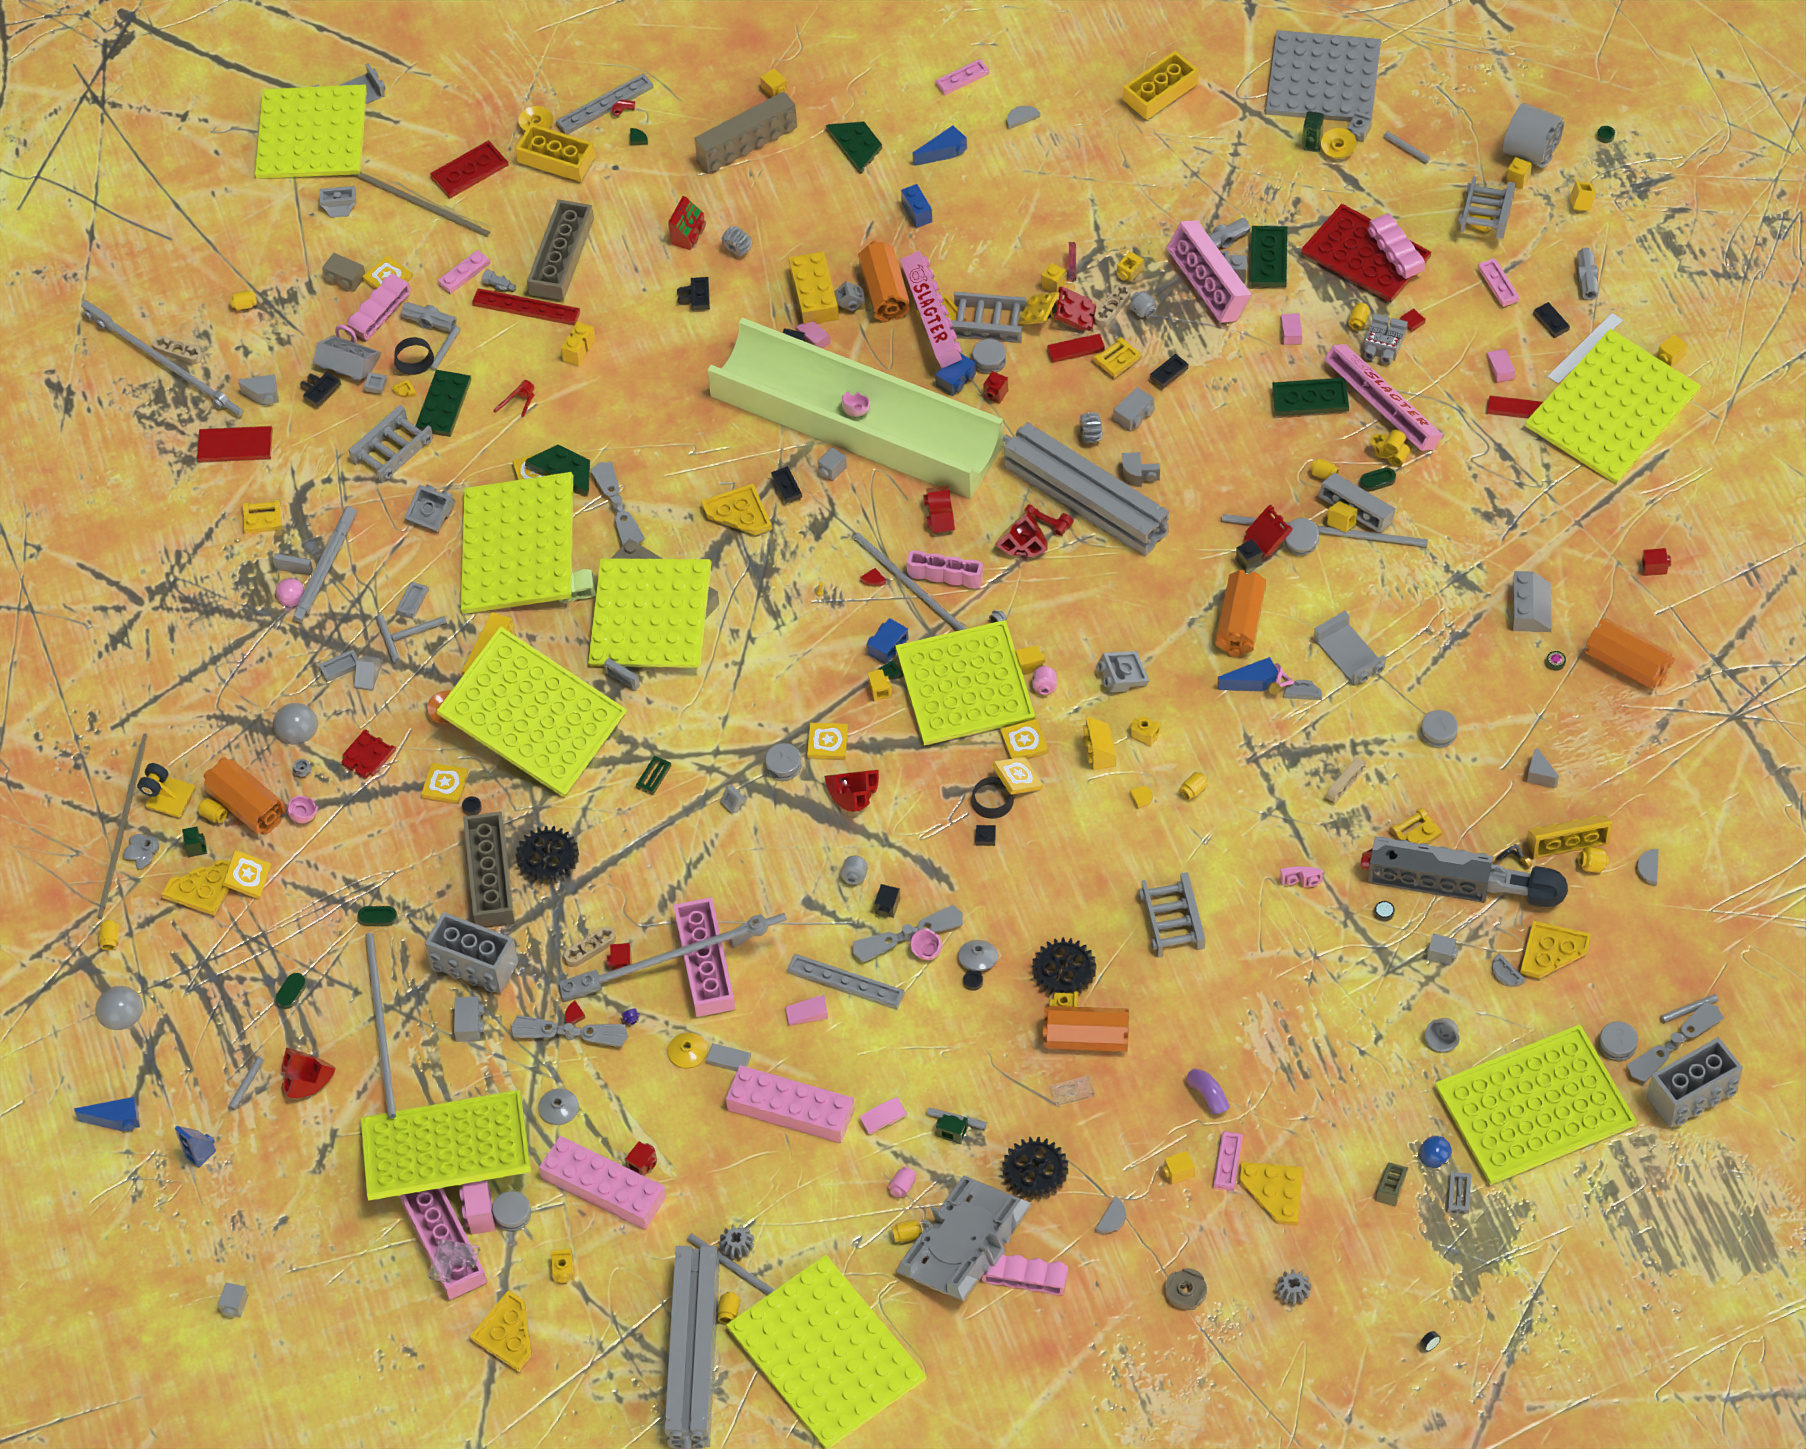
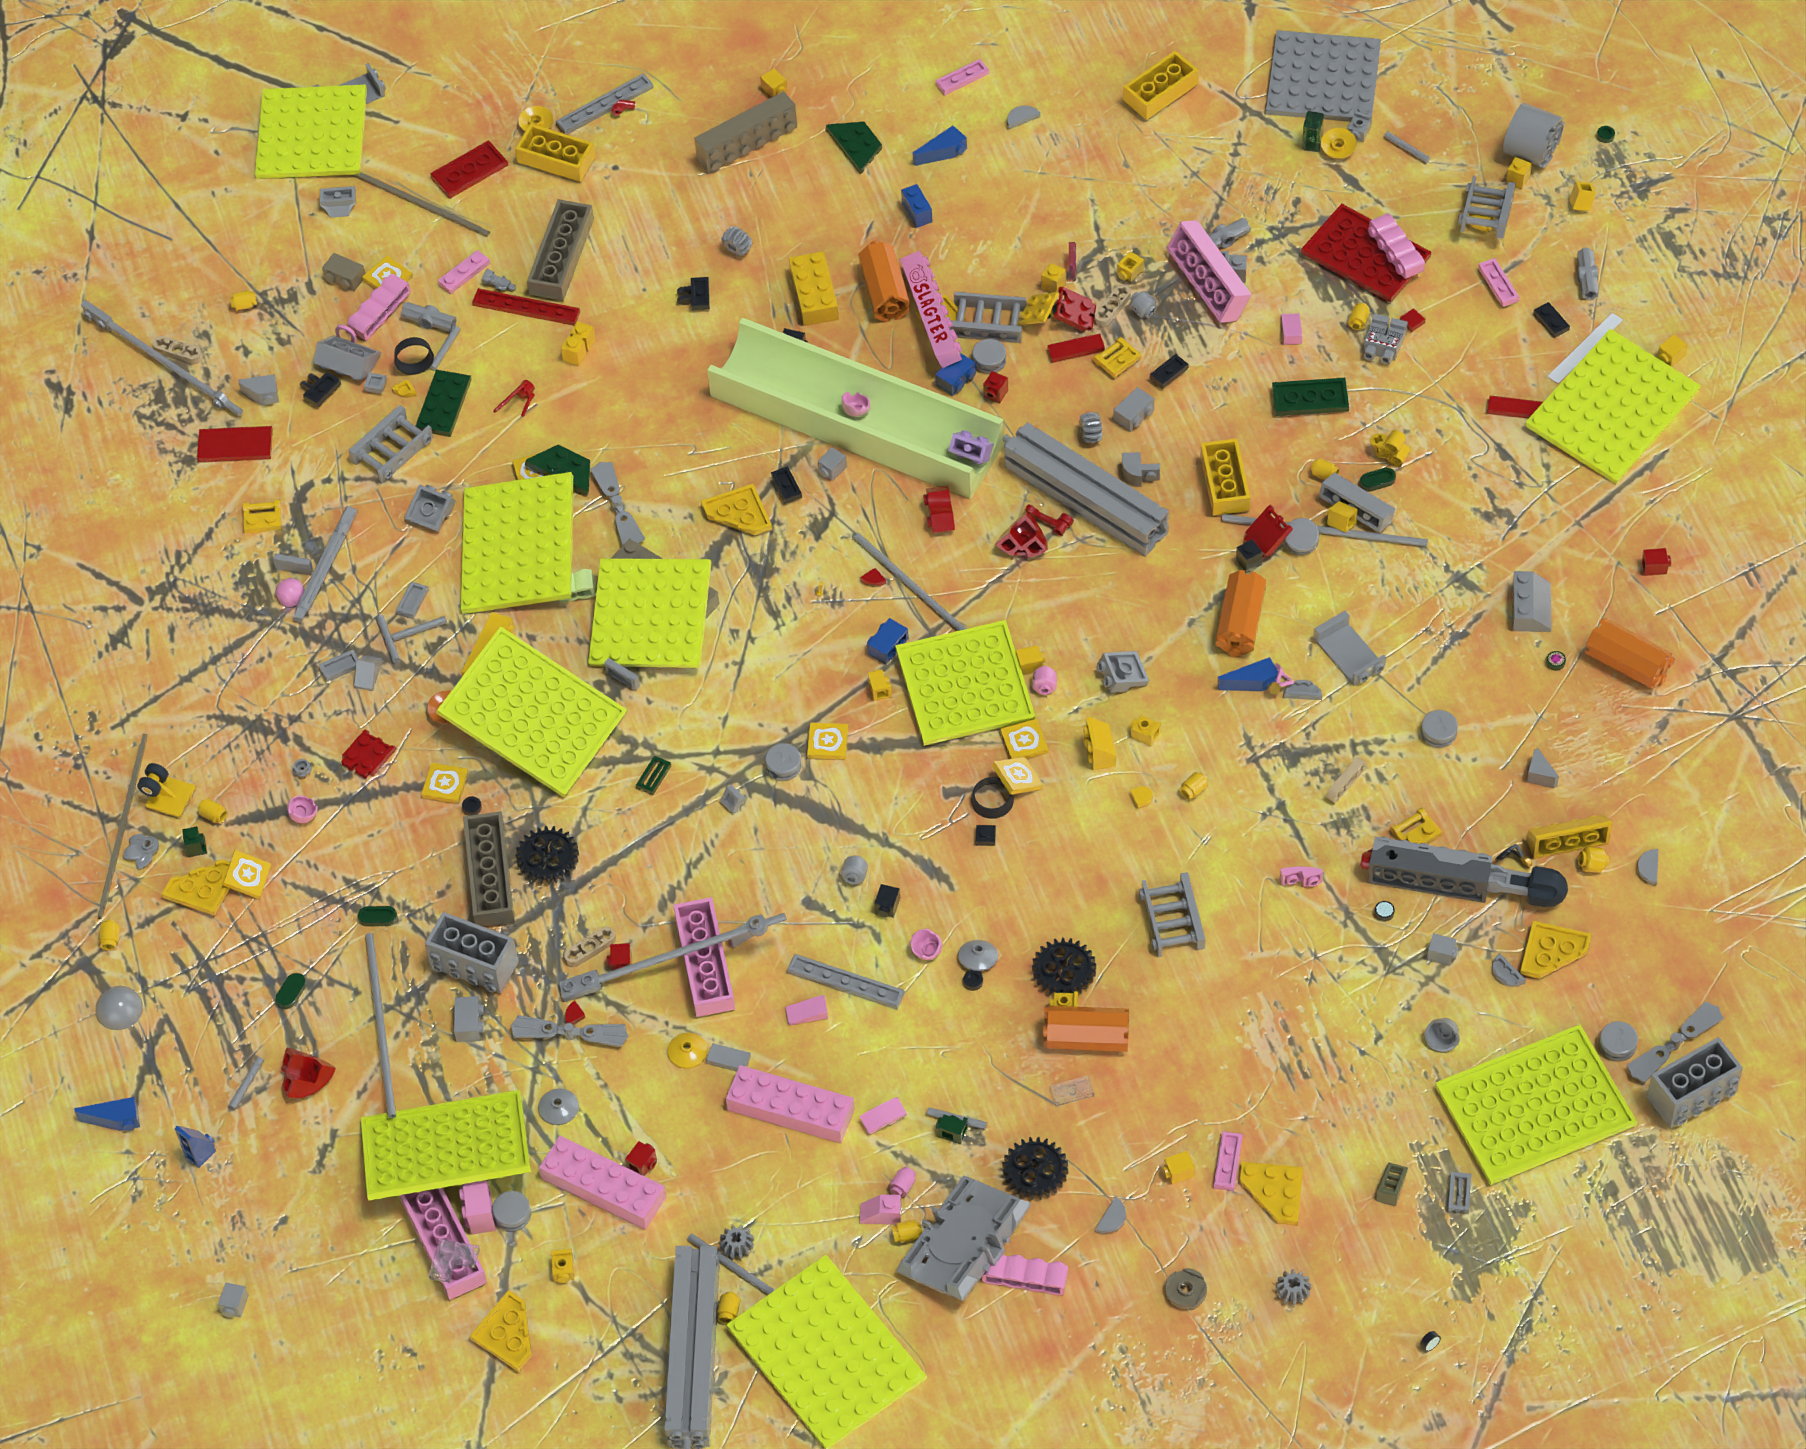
orange brick [203,757,286,835] -> none
light grey piece [273,703,318,745] -> none
dark purple plate [621,1008,640,1025] -> none
dark green tile [630,128,648,145] -> none
red slope [668,196,706,250] -> none
bright pink slope [796,322,831,348] -> none
red brick [824,769,879,812] -> none
light grey brick [834,281,865,312] -> none
light grey piece [853,905,963,962] -> none
dark green tile [878,660,903,680] -> none
bright pink brick [907,551,984,588] -> none
light grey plate [989,610,1007,623] -> none
medium lavender cylinder [1187,1068,1230,1114] -> none
dark green plate [1250,226,1288,287] -> none
bright pink brick [1324,344,1443,451] -> none
blue hair [1419,1135,1452,1168] -> none
bright pink slope [1487,349,1515,382] -> none
light grey bar [1661,994,1718,1023] -> none
none -> bright pink slope [860,1195,902,1224]
none -> lavender brick [948,430,994,464]
none -> yellow brick [1200,438,1250,516]

